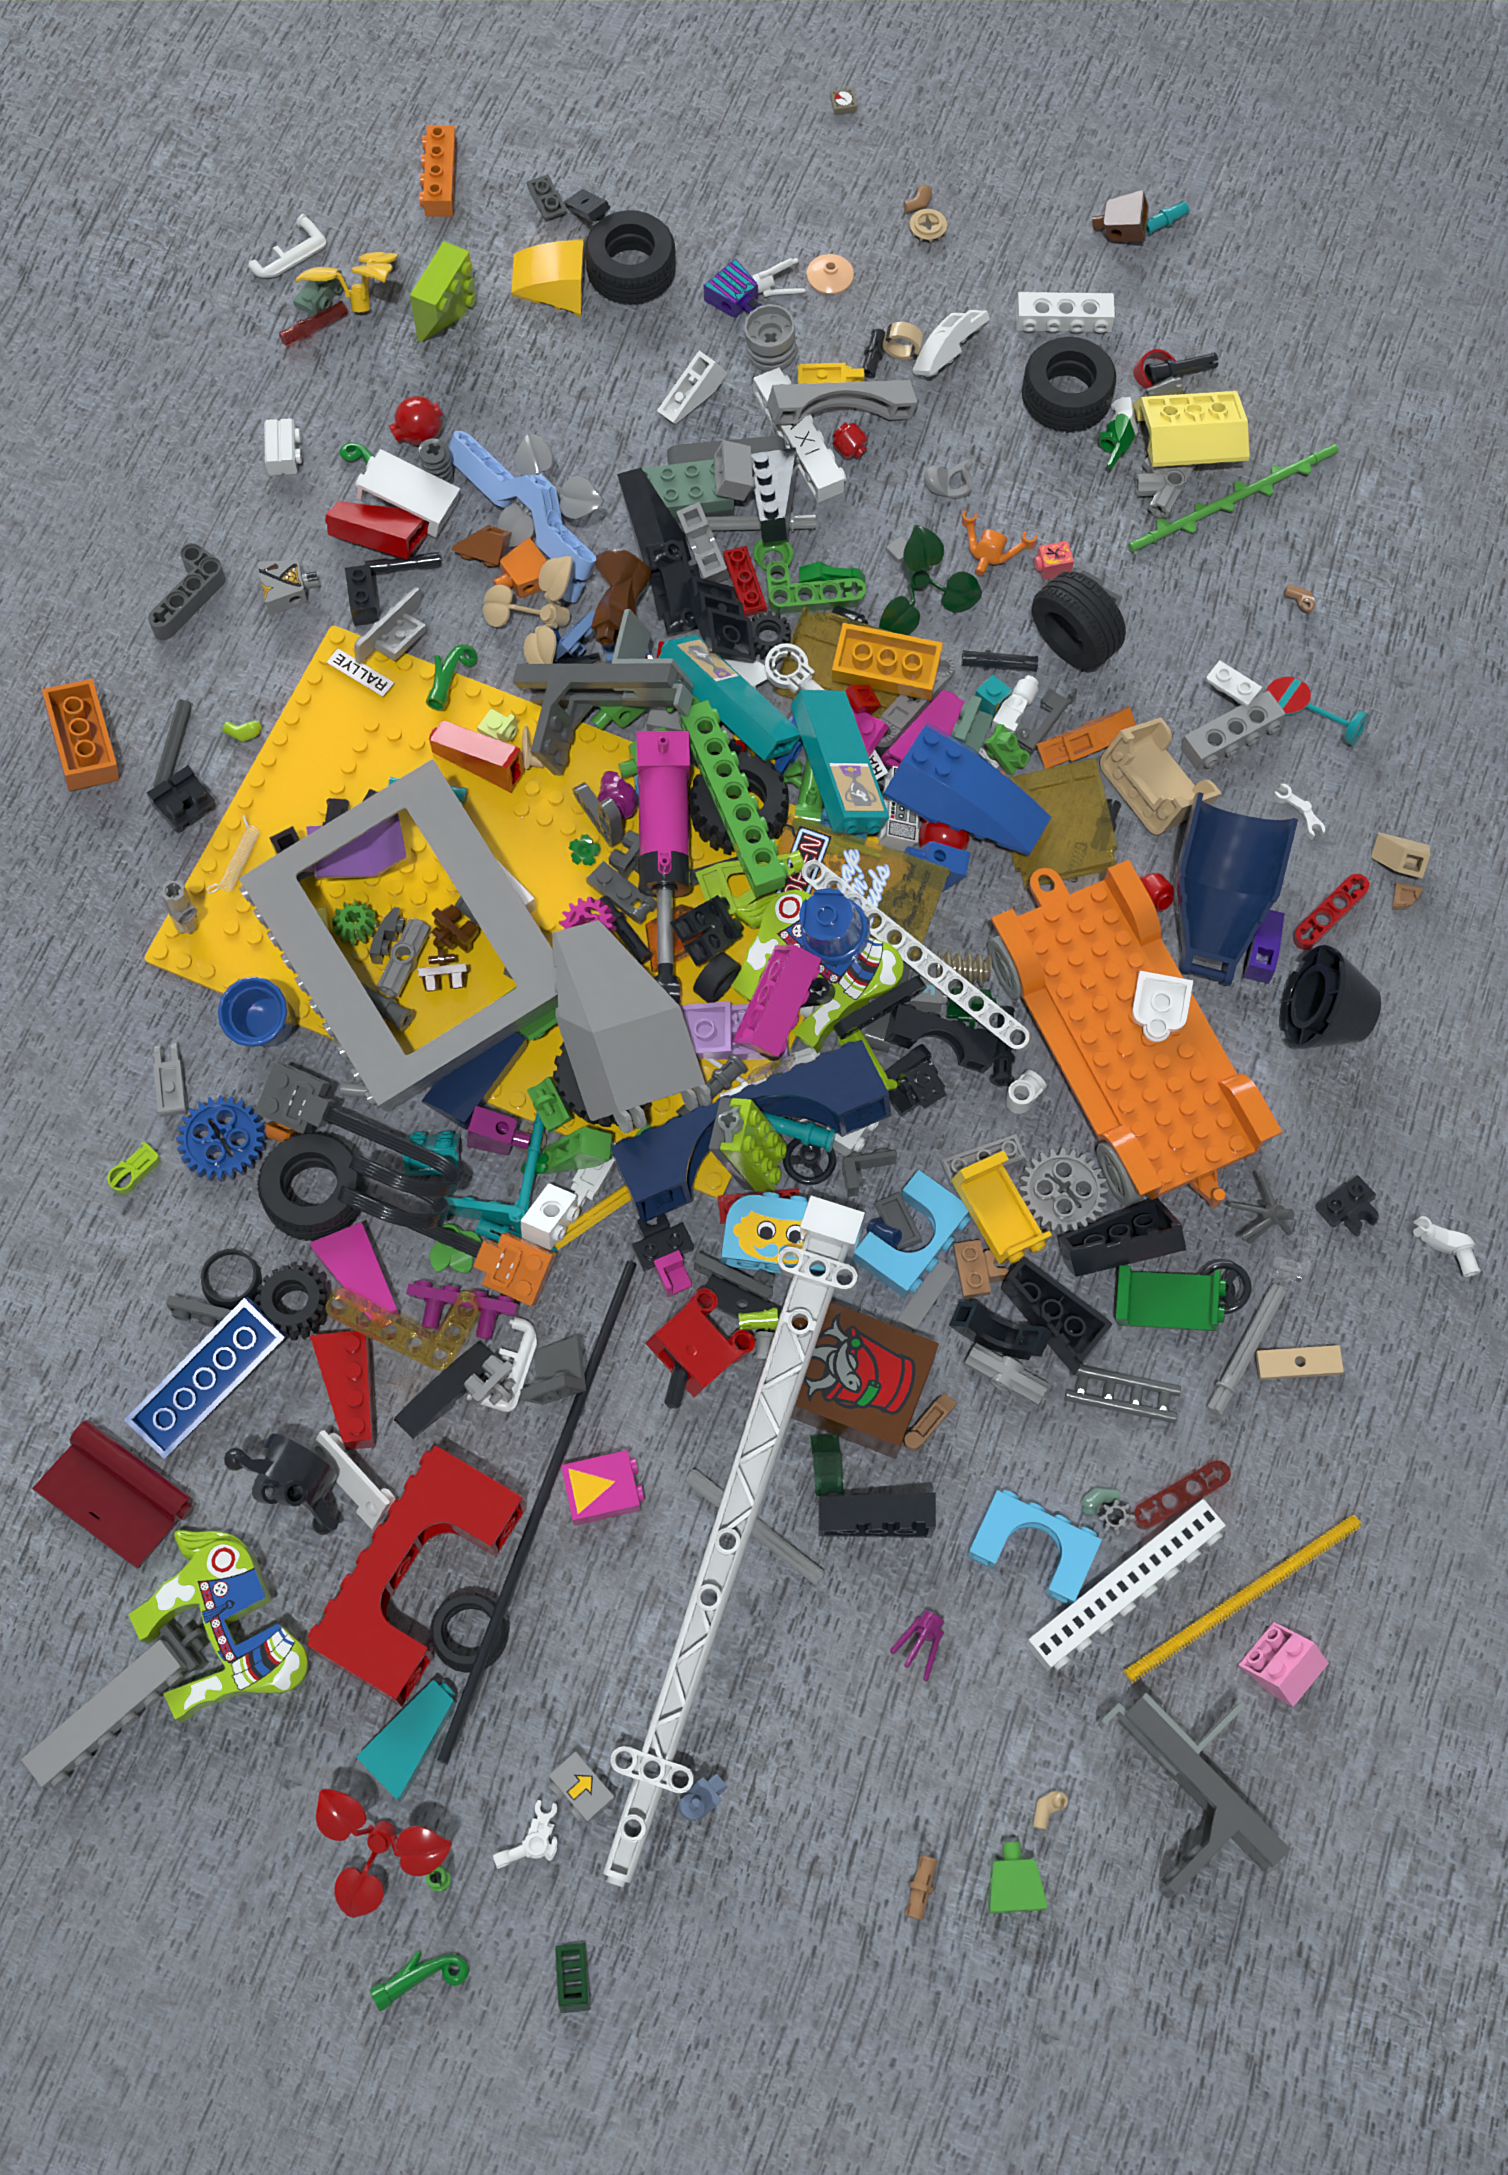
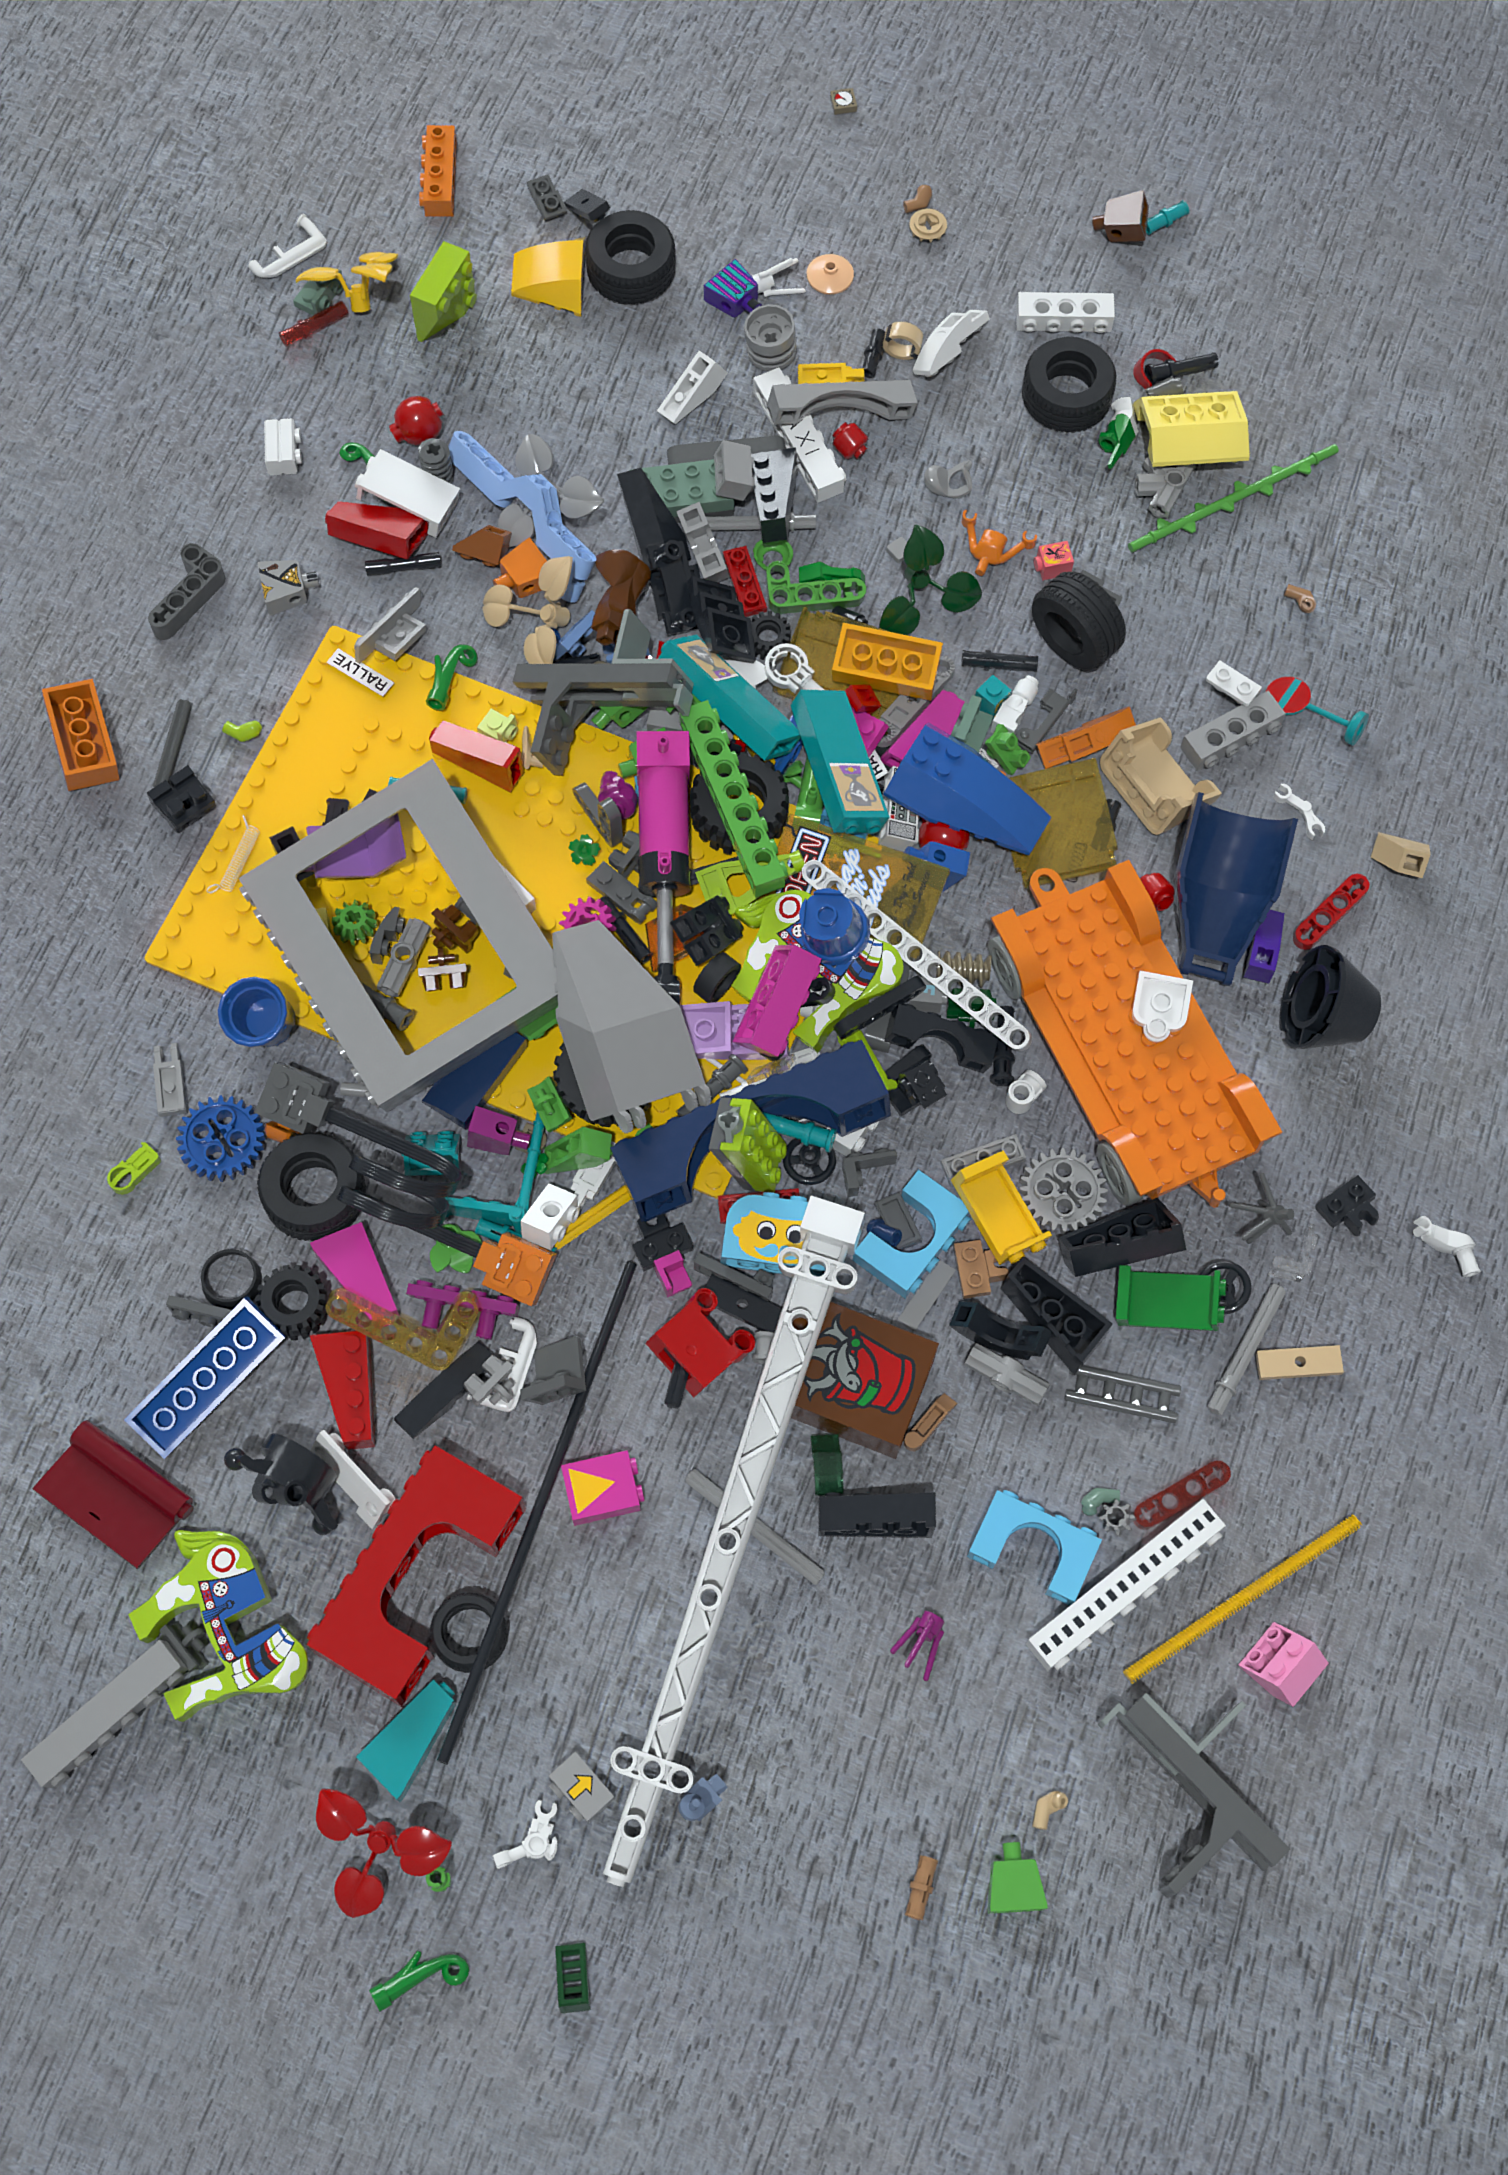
light grey piece [161,880,198,934] -> none
black brick [345,564,379,626] -> none
lime pin [739,1308,778,1330] -> none
medium nougat tile [1392,883,1422,910] -> none

